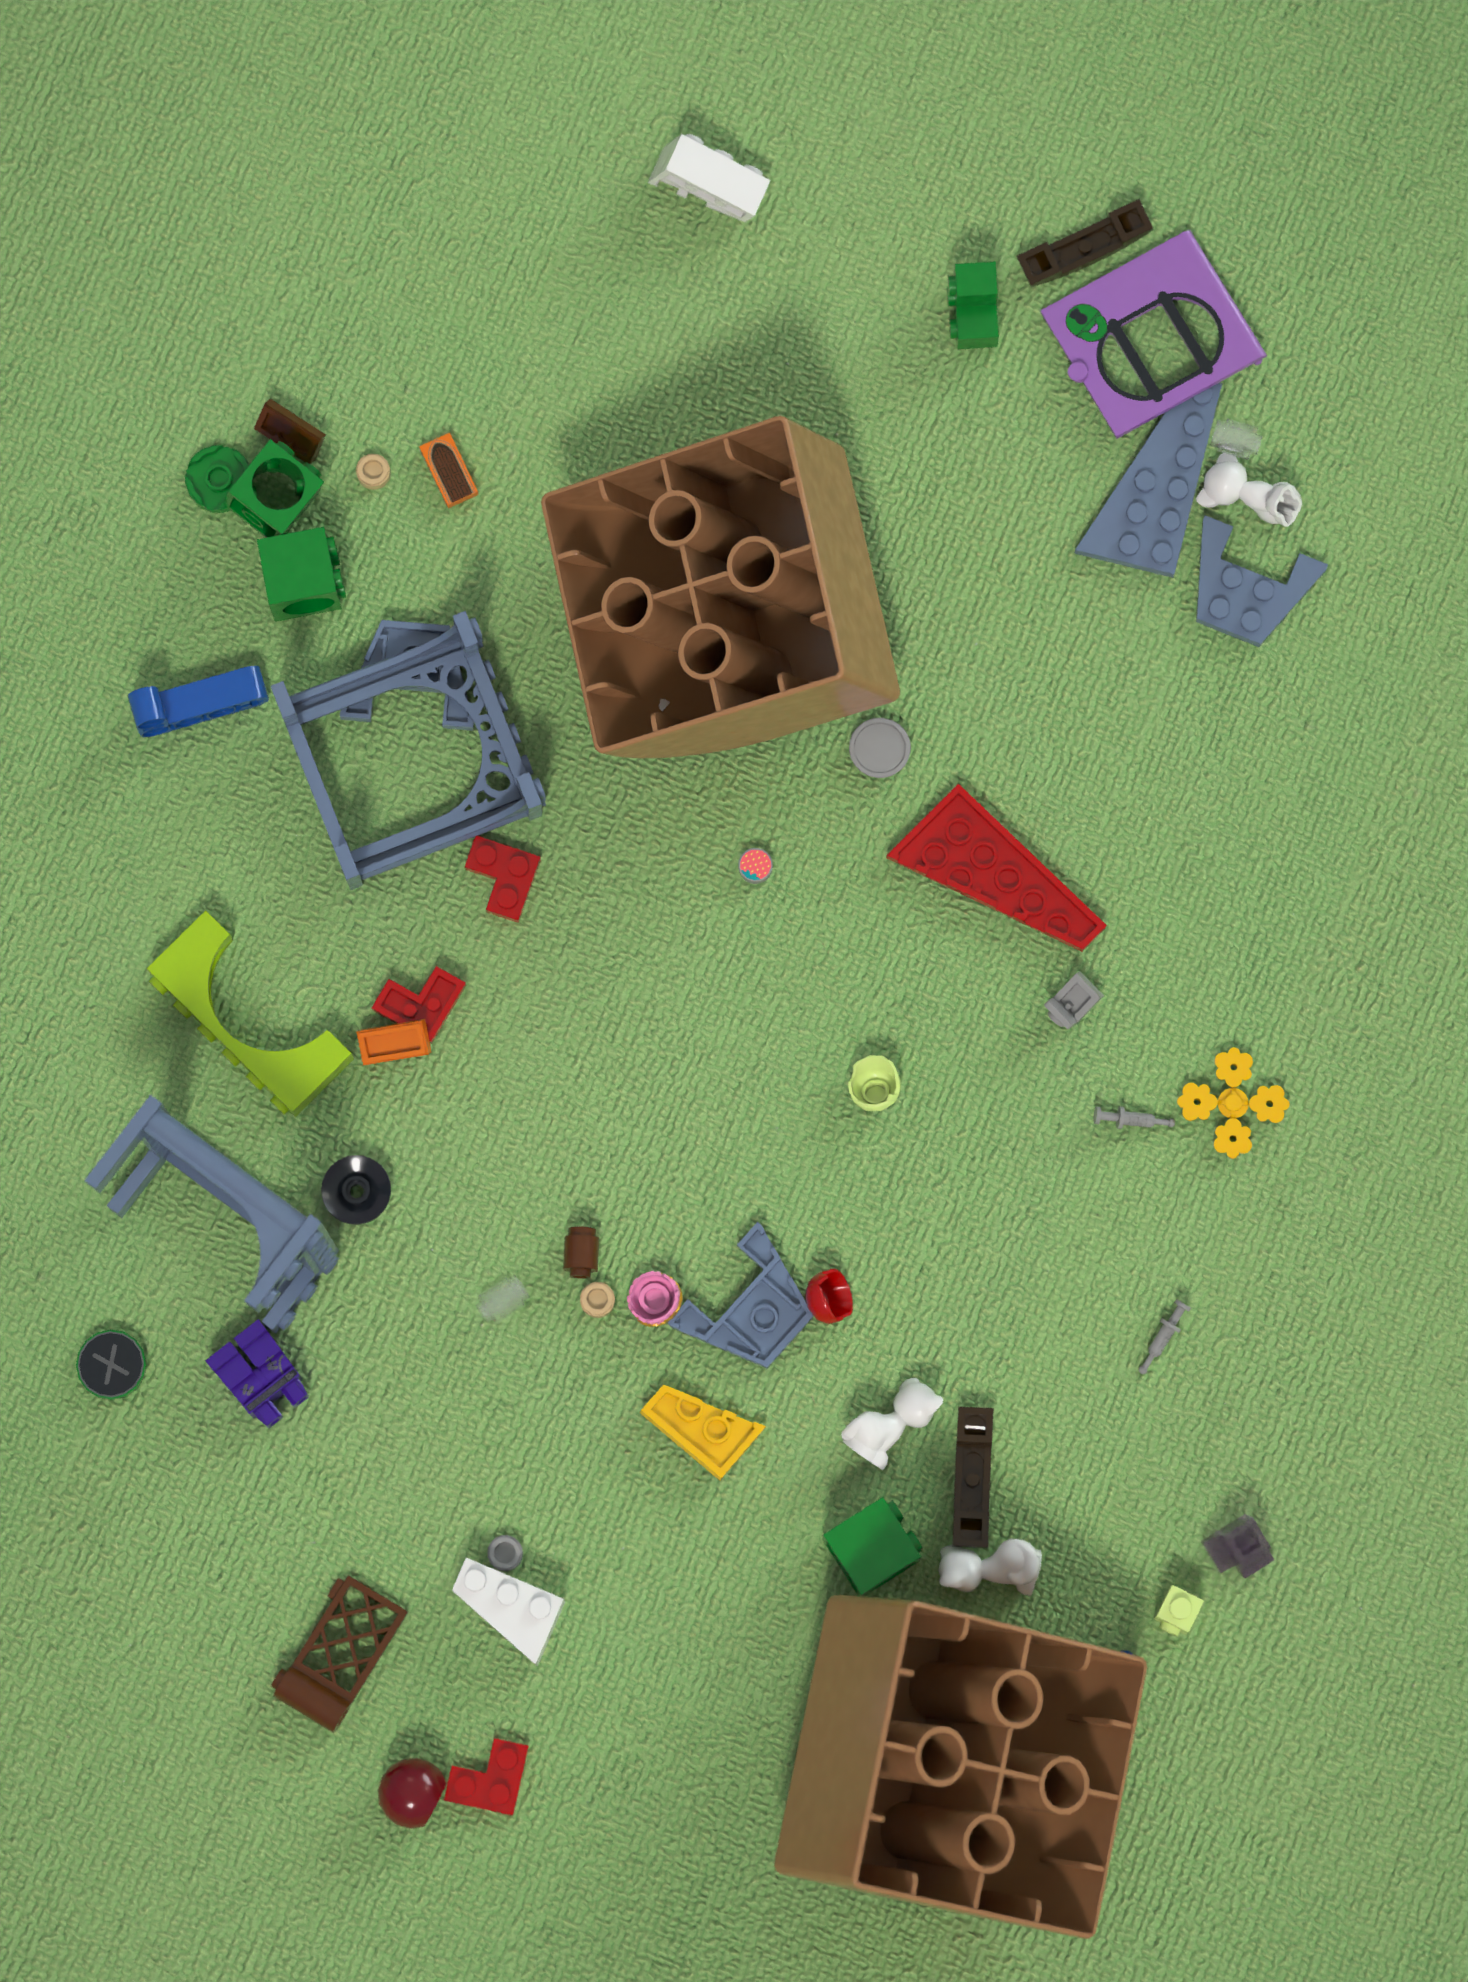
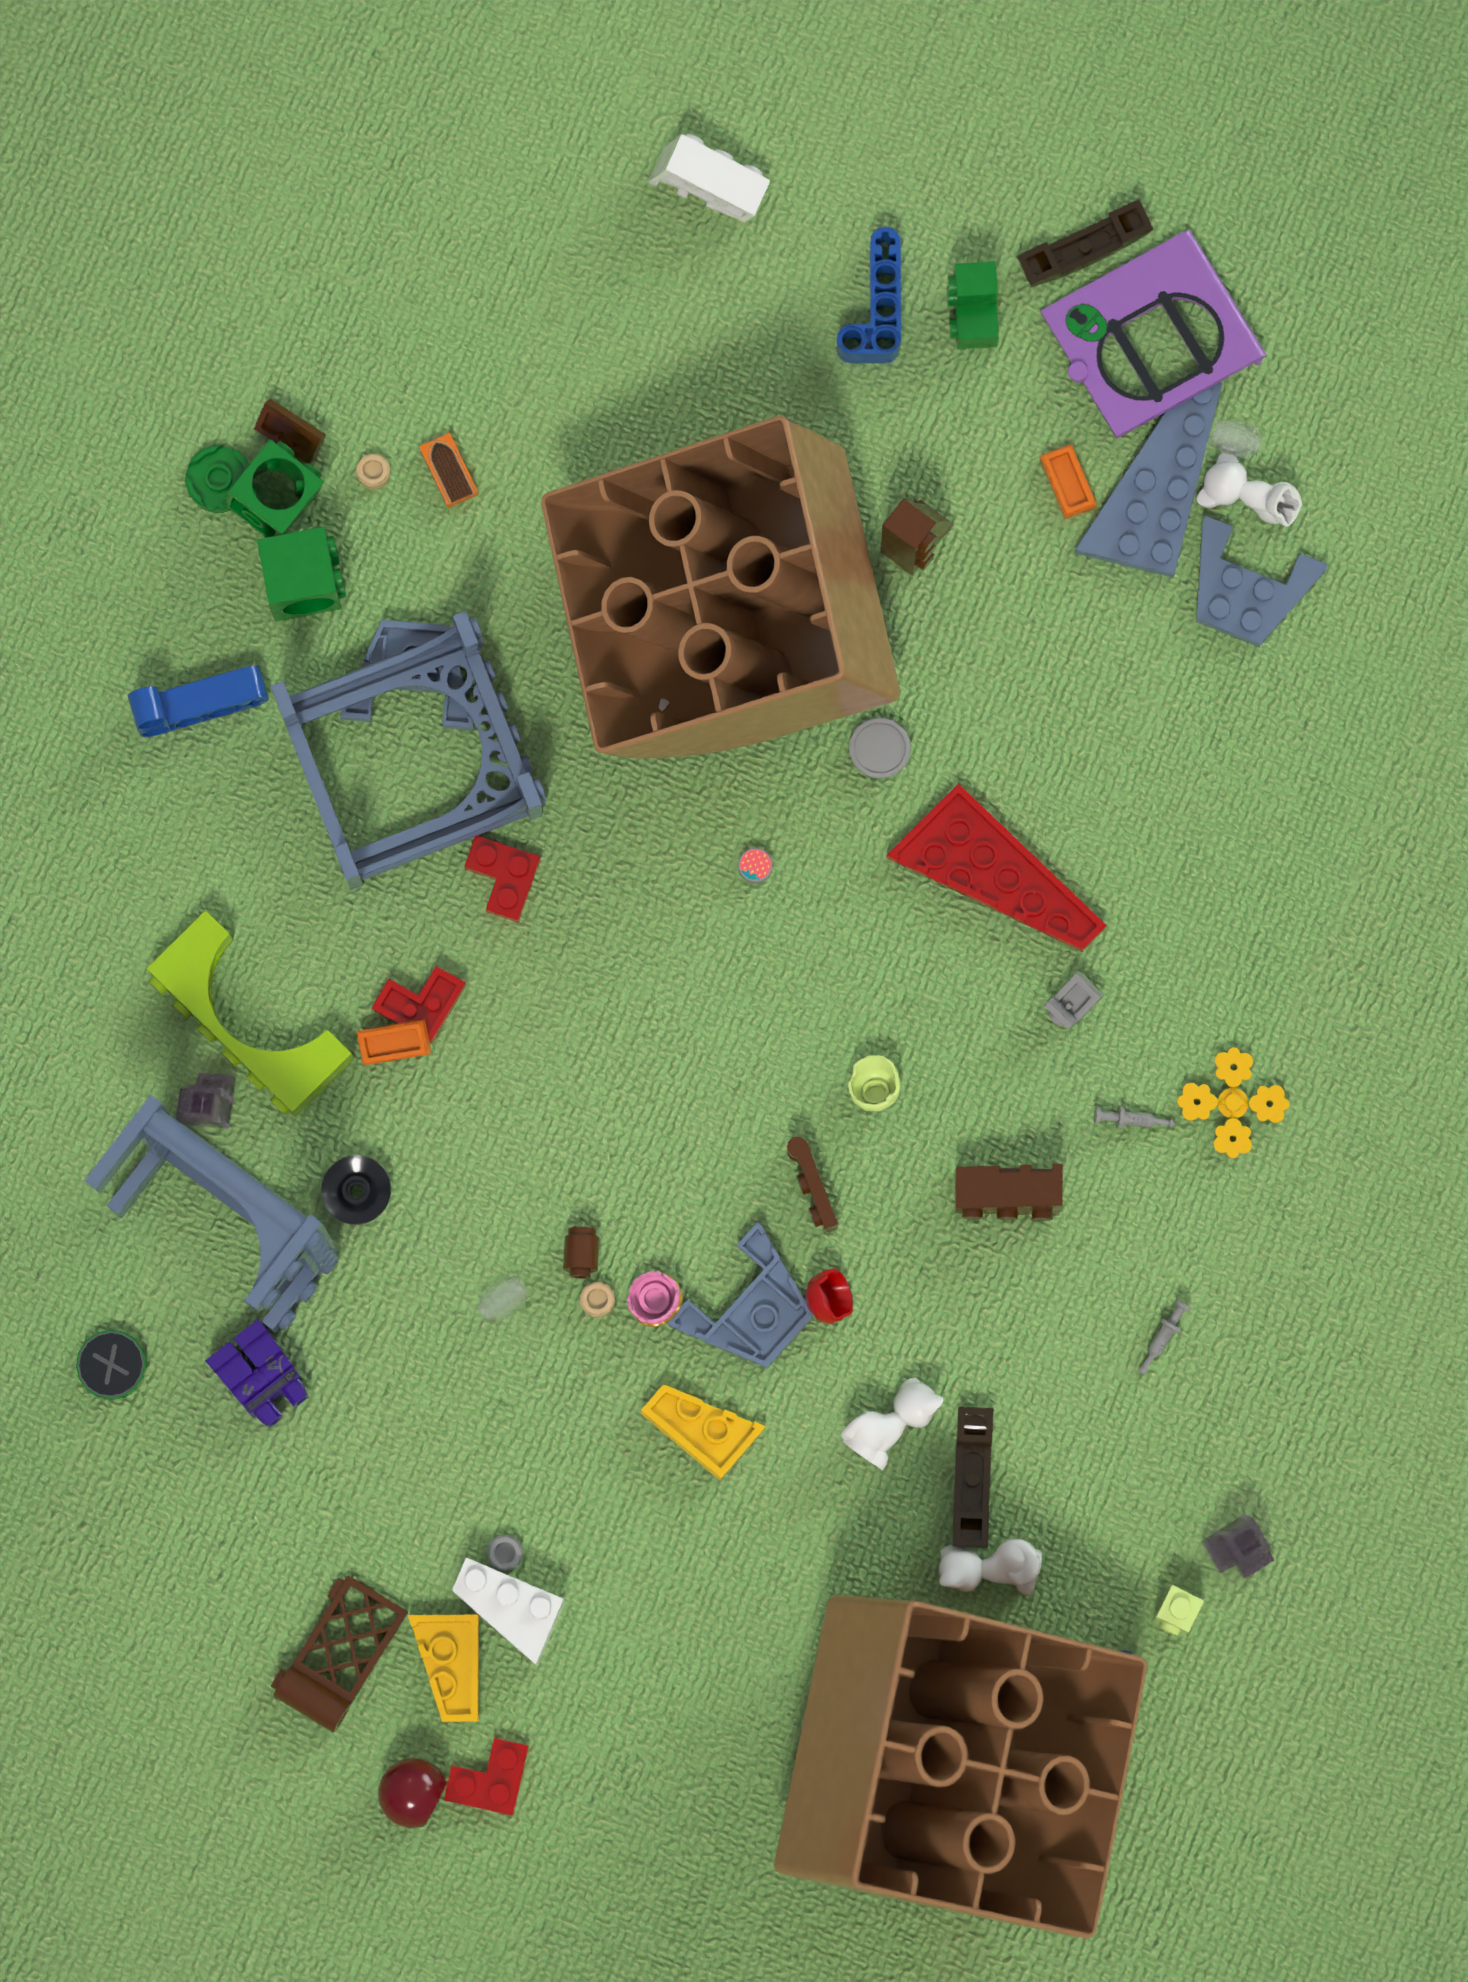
green brick [822,1497,923,1597] -> none
none -> brick [176,1073,236,1129]
none -> yellow wing [408,1615,479,1722]
none -> reddish brown plate [787,1137,838,1234]
none -> blue beam [836,227,901,364]
none -> reddish brown wedge [880,498,954,576]
none -> reddish brown wedge [955,1164,1063,1221]
none -> orange tile [1040,444,1097,520]

